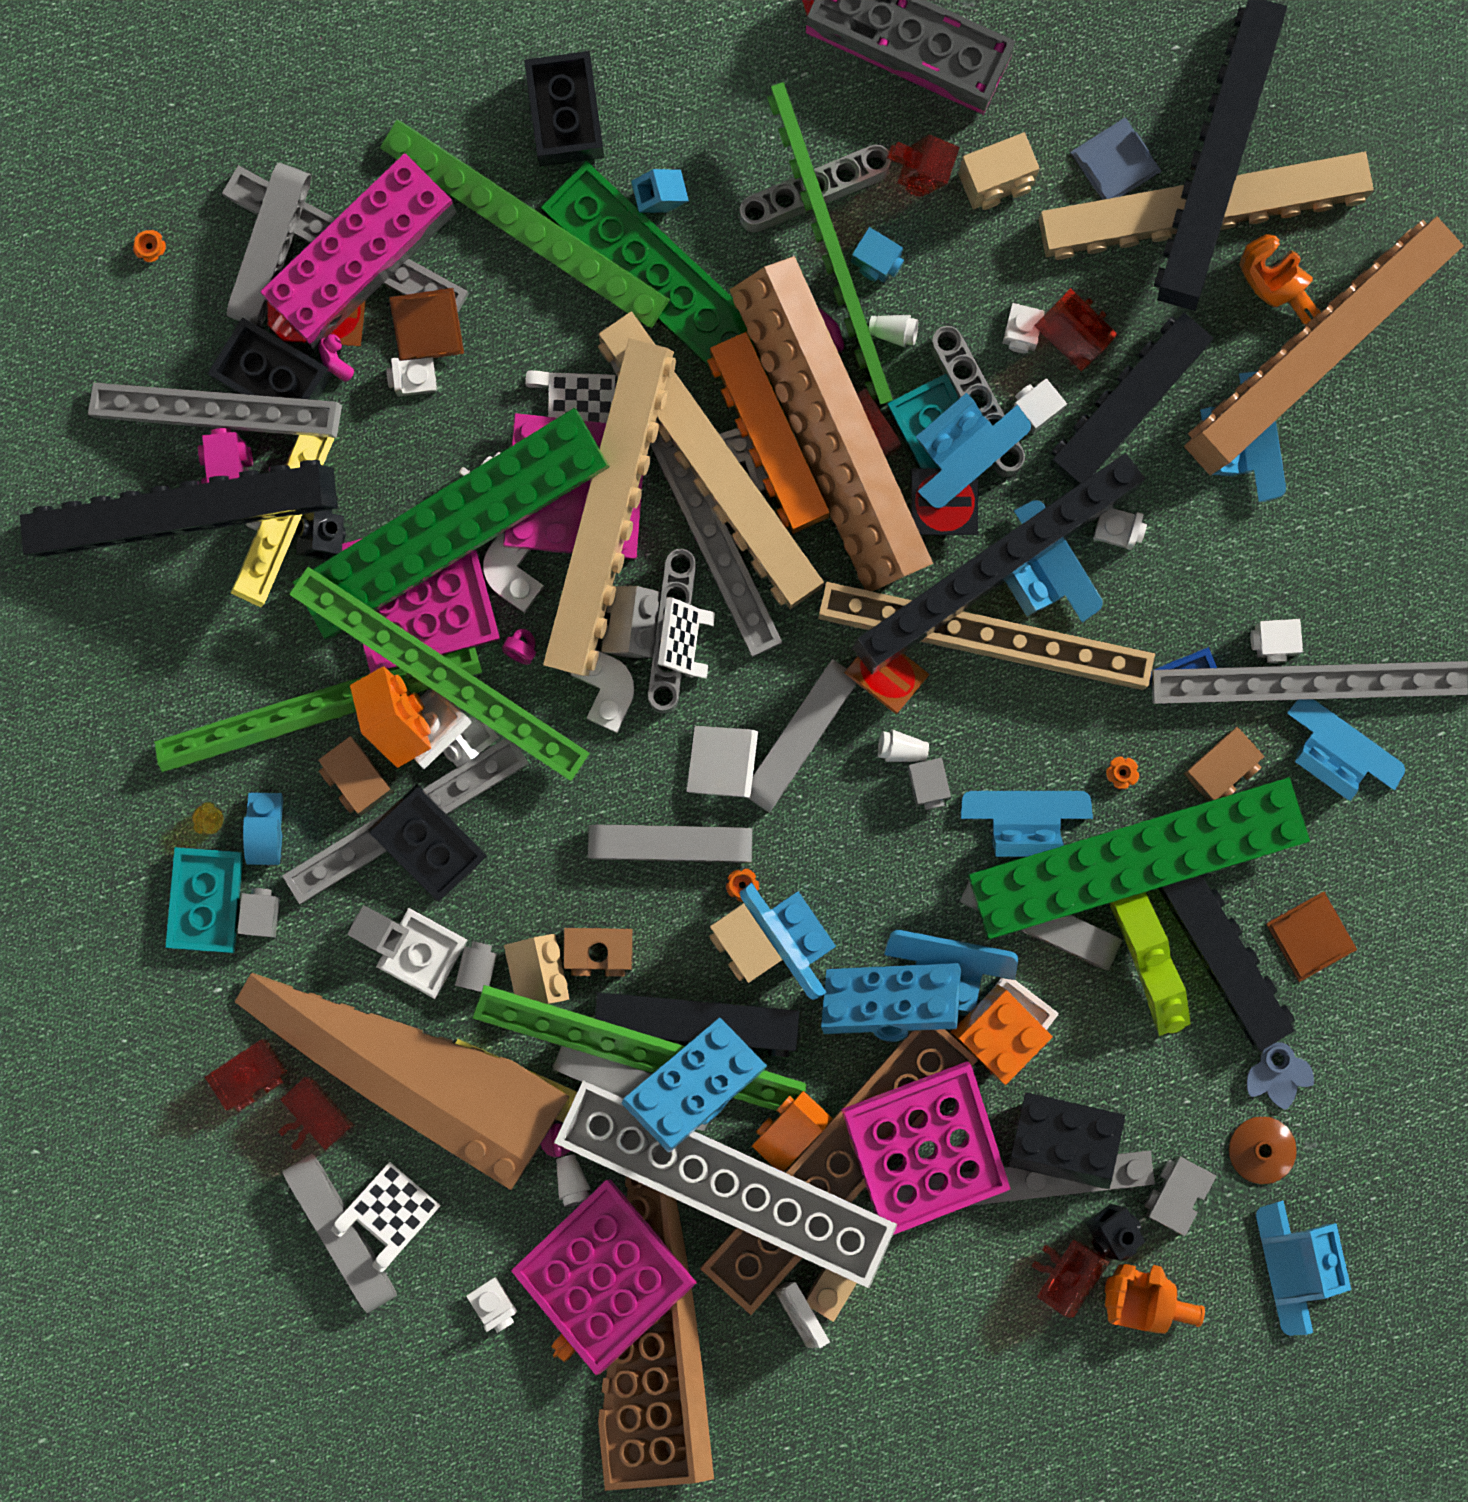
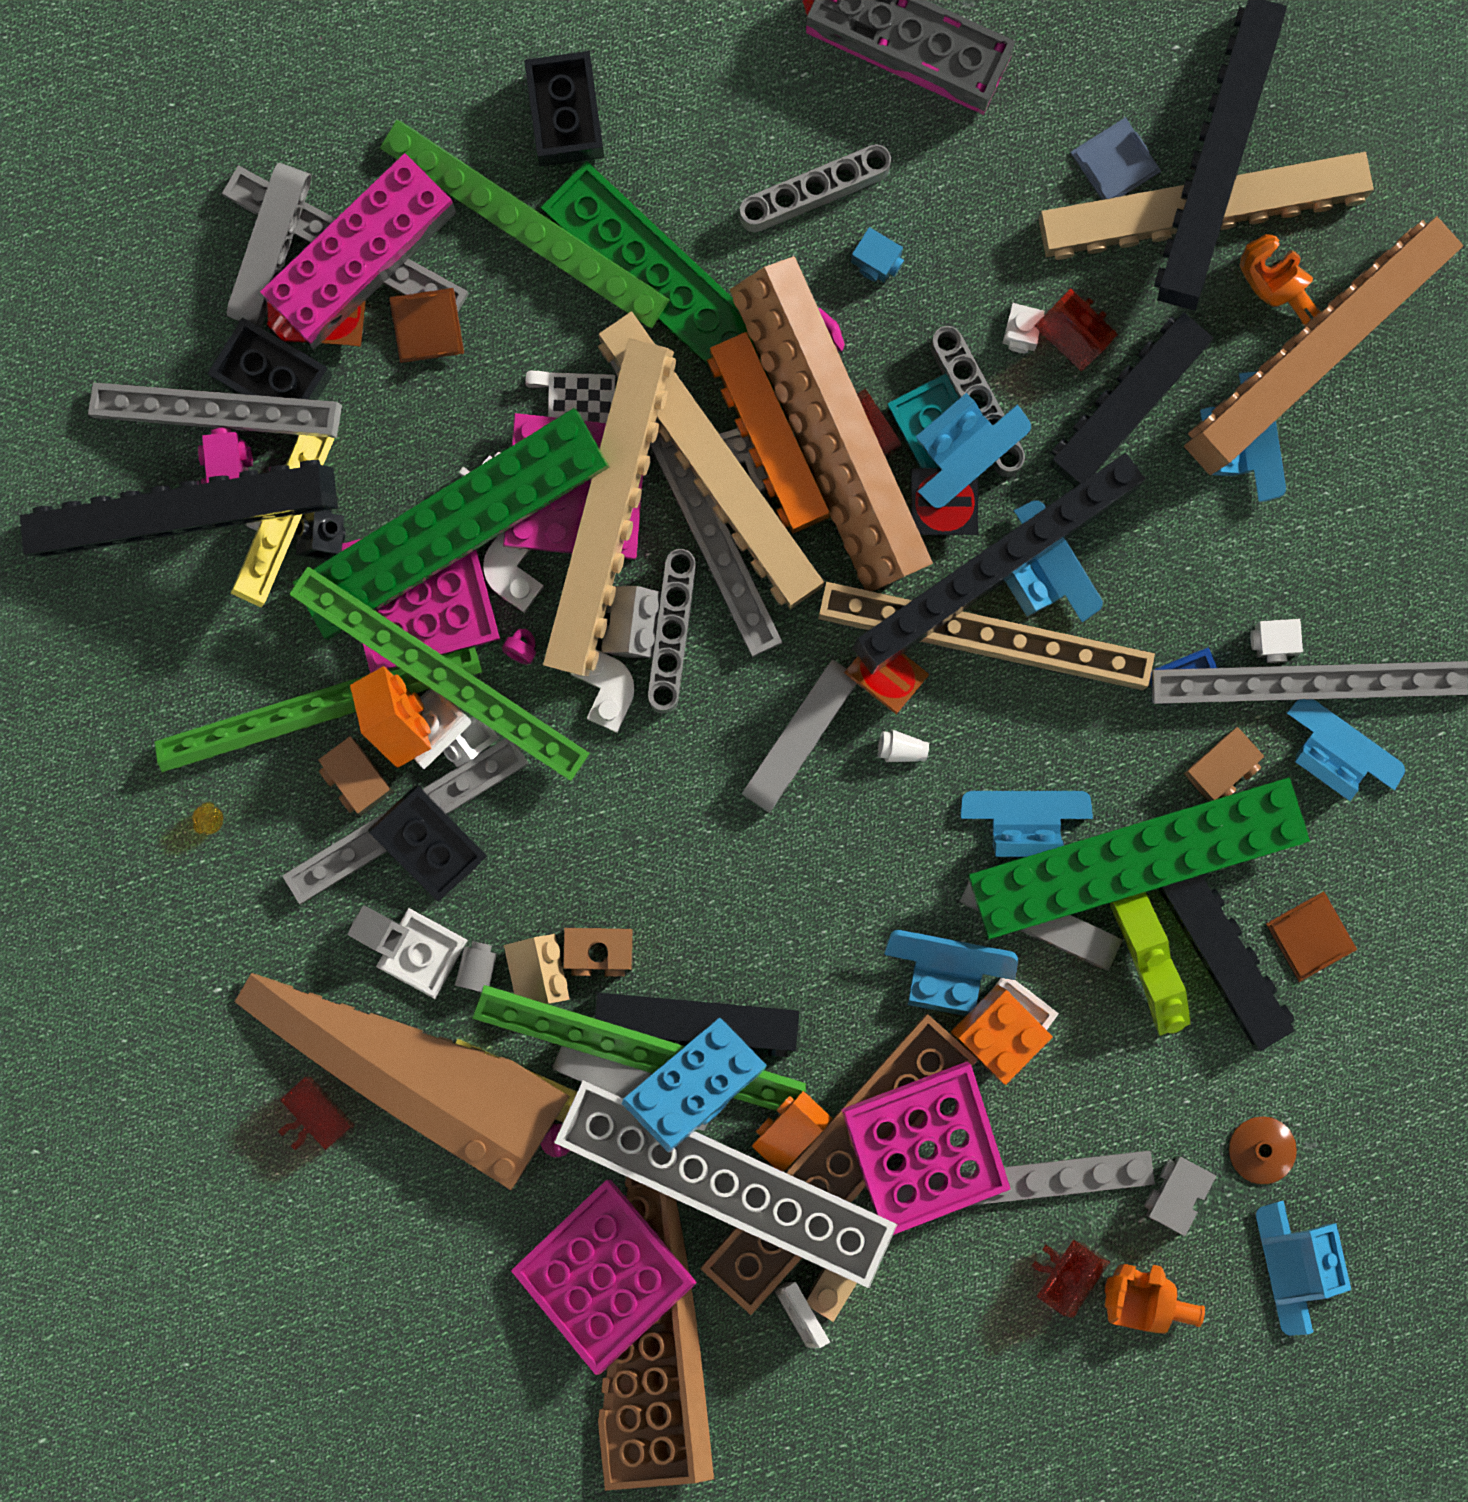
orange plate [133,230,166,262] -> none
teal plate [165,847,243,953] -> none
clear red brick [205,1039,288,1112] -> none
light grey brick [237,888,280,938] -> none
dark azure brick [243,793,283,865] -> none
light grey beam [283,1153,397,1314] -> none
dark pink arm [318,334,354,382] -> none
white flag [331,1162,441,1273] -> none
white bracket [386,357,437,397] -> none
white bracket [466,1277,517,1333] -> none
orange plate [551,1334,576,1363] -> none
white cone [556,1155,592,1207] -> none
light grey beam [588,825,753,863] -> none
dark azure brick [631,169,689,213] -> none
white flag [658,597,715,679] -> none
white tile [687,726,758,798] -> none
tan brick [709,903,783,983] -> none
orange plate [726,869,759,902] -> none
dark azure plate [739,883,836,1000] -> none
bright green plate [767,82,893,405] -> none
dark azure plate [821,963,961,1042] -> none
white cone [869,315,919,347] -> none
clear red brick [886,135,960,197] -> none
light grey brick [907,758,951,810] -> none
tan brick [958,132,1040,210] -> none
black brick [1009,1092,1126,1190] -> none
white brick [1013,378,1067,434] -> none
black brick [1085,1204,1145,1261] -> none
white bracket [1093,508,1147,550] -> none
orange plate [1106,756,1139,789] -> none
sand blue plate [1246,1042,1314,1110] -> none

